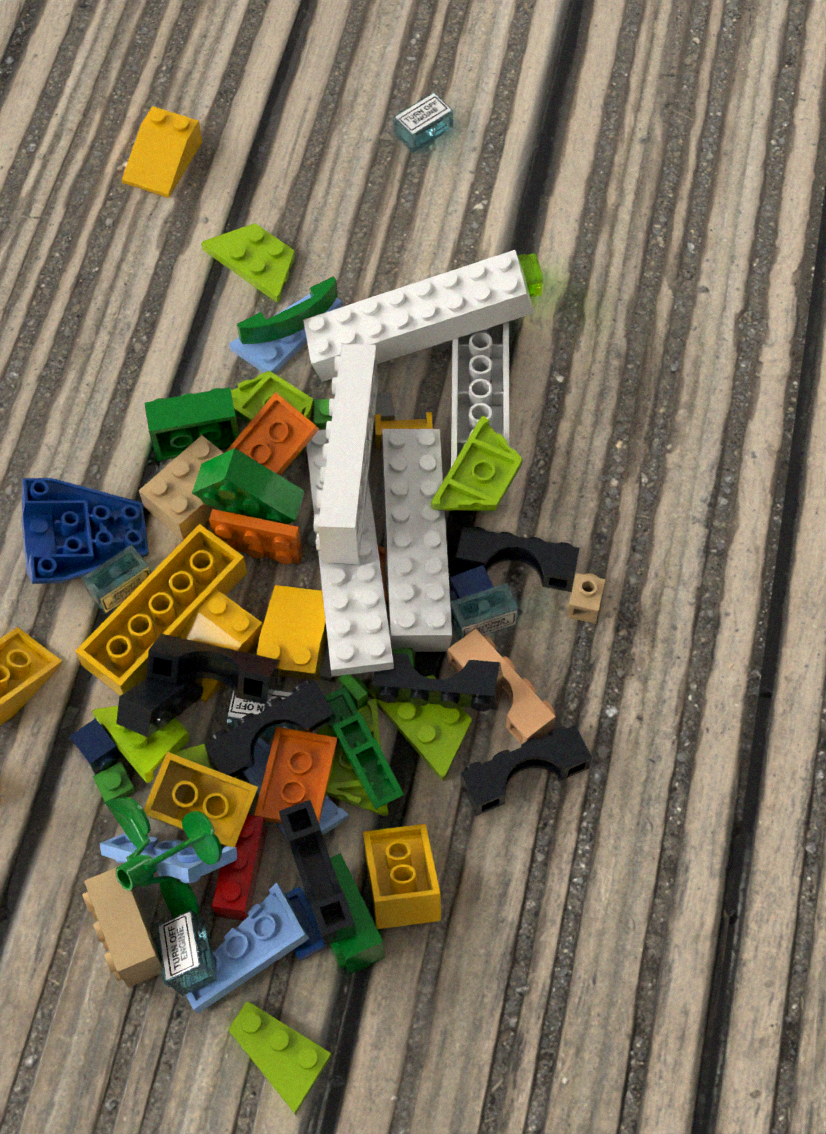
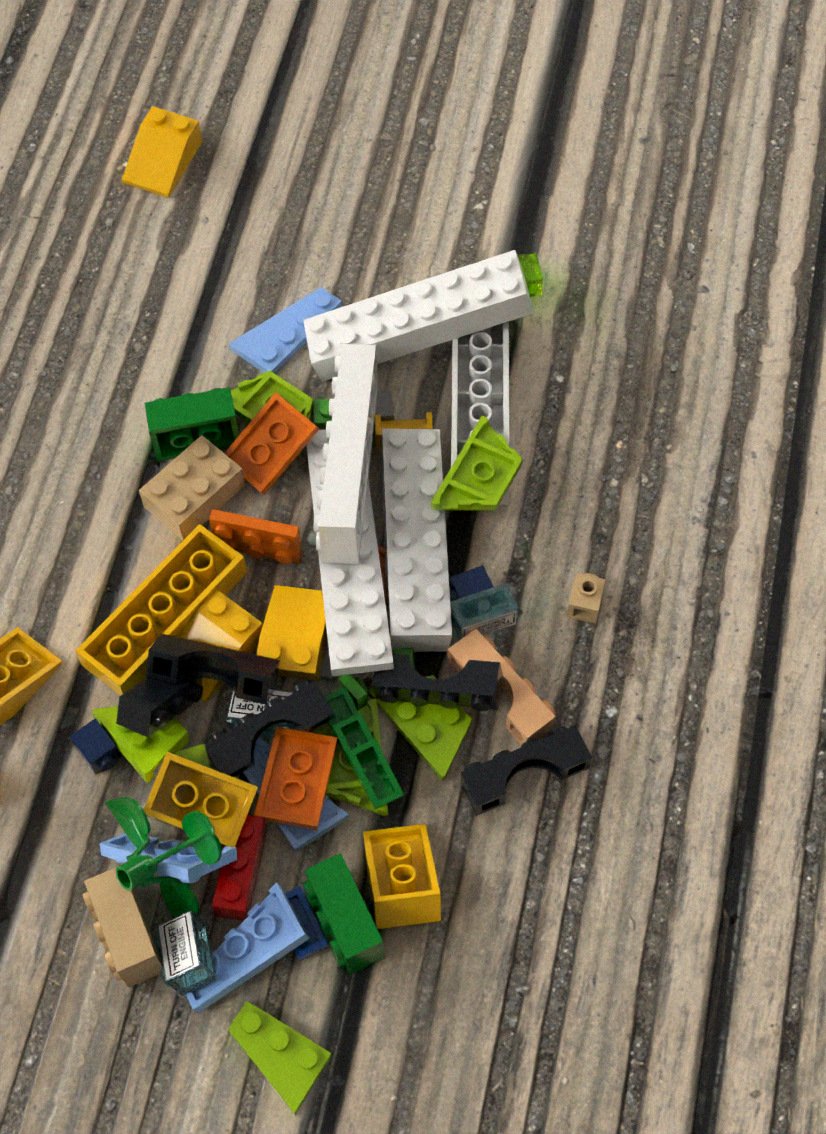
blue wedge [21,478,149,584] -> none
clear light blue brick [82,545,151,614] -> none
bright green plate [92,762,136,802] -> none
green brick [192,448,304,524] -> none
lime wing [201,223,295,303] -> none
green slope [237,276,338,344] -> none
black arch [279,800,357,947] -> none
brick [393,92,453,153] -> none
black arch [455,527,580,592] -> none

